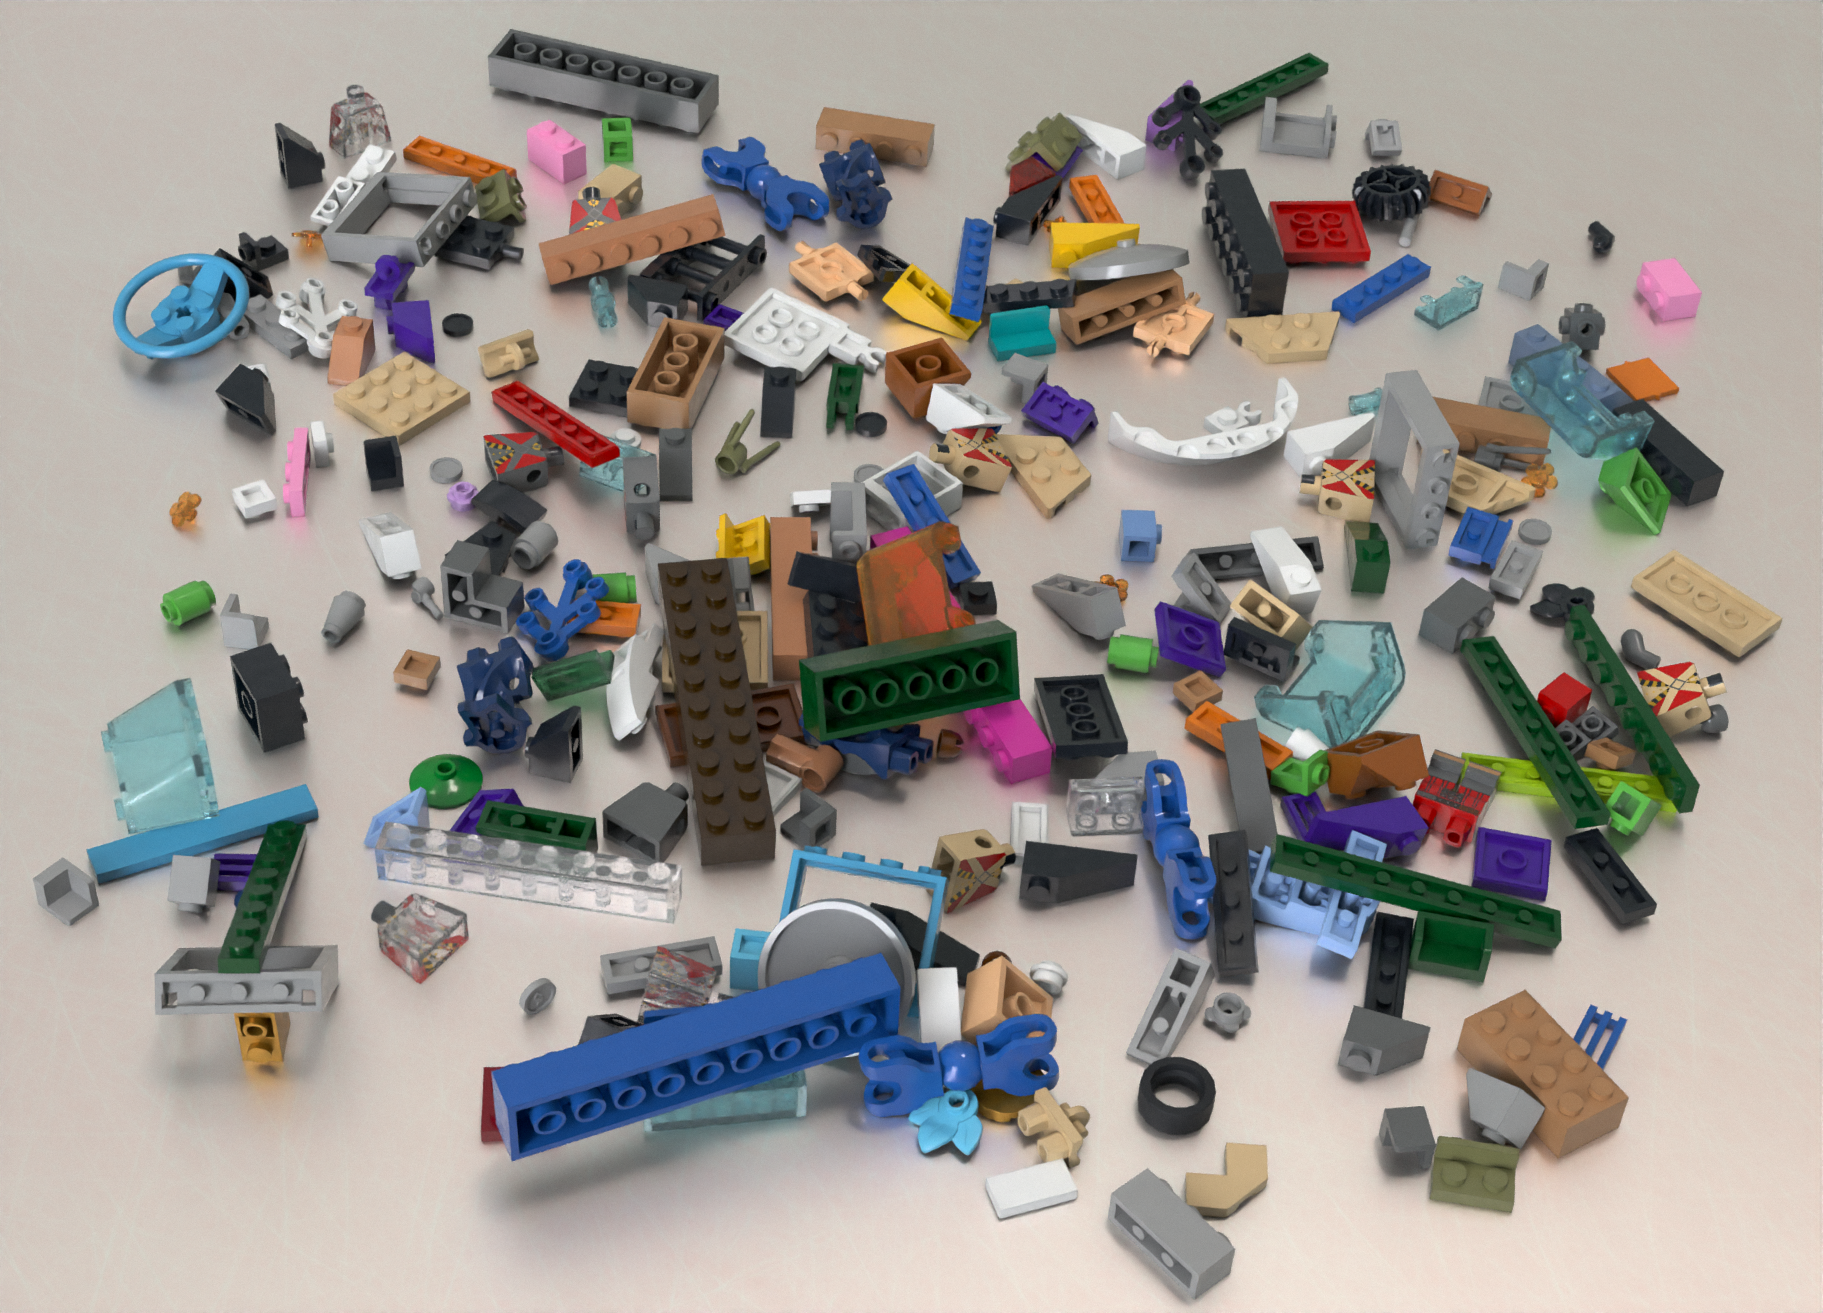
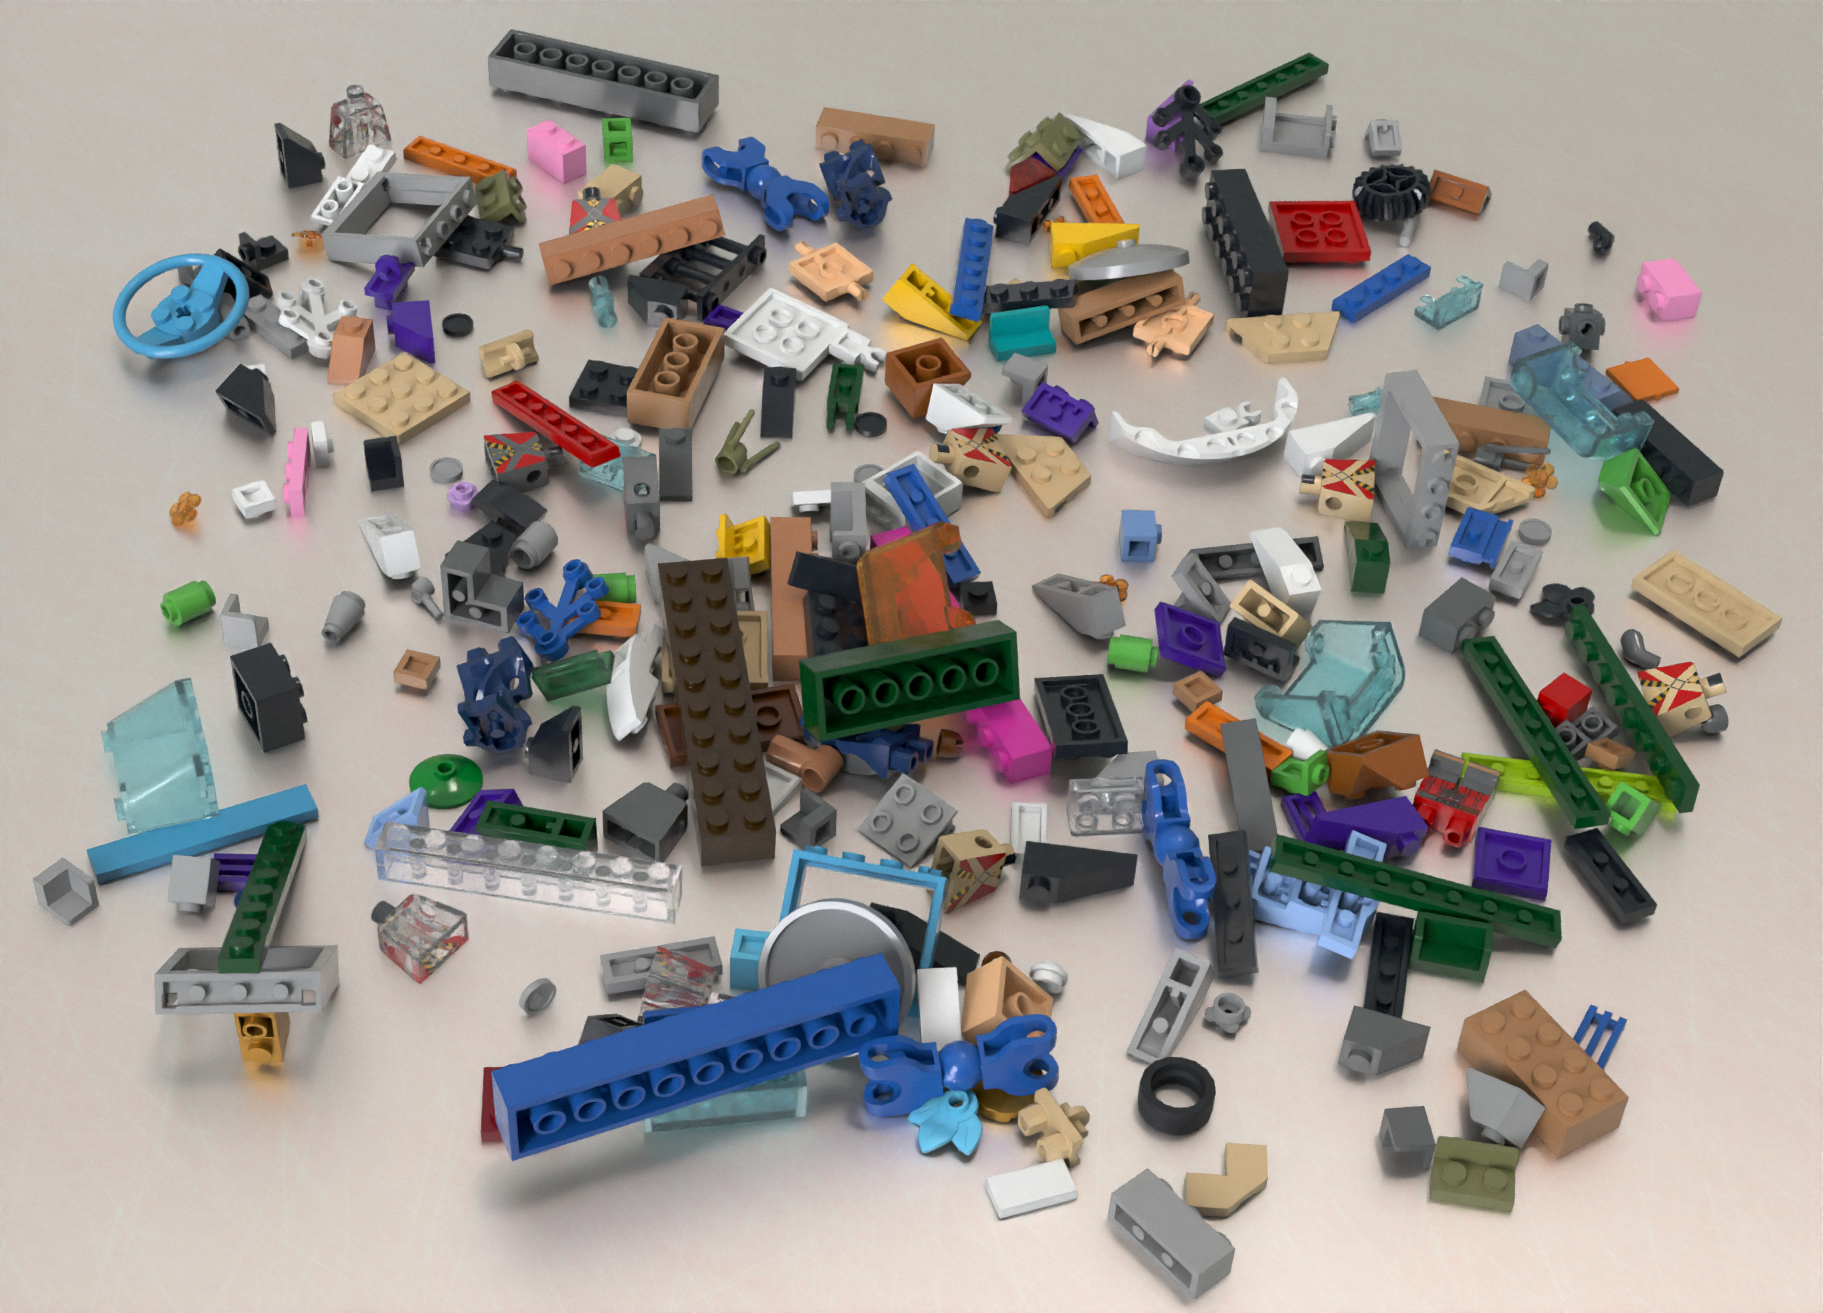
black wing [857,245,910,283] -> none
none -> light grey hinge [857,773,958,868]

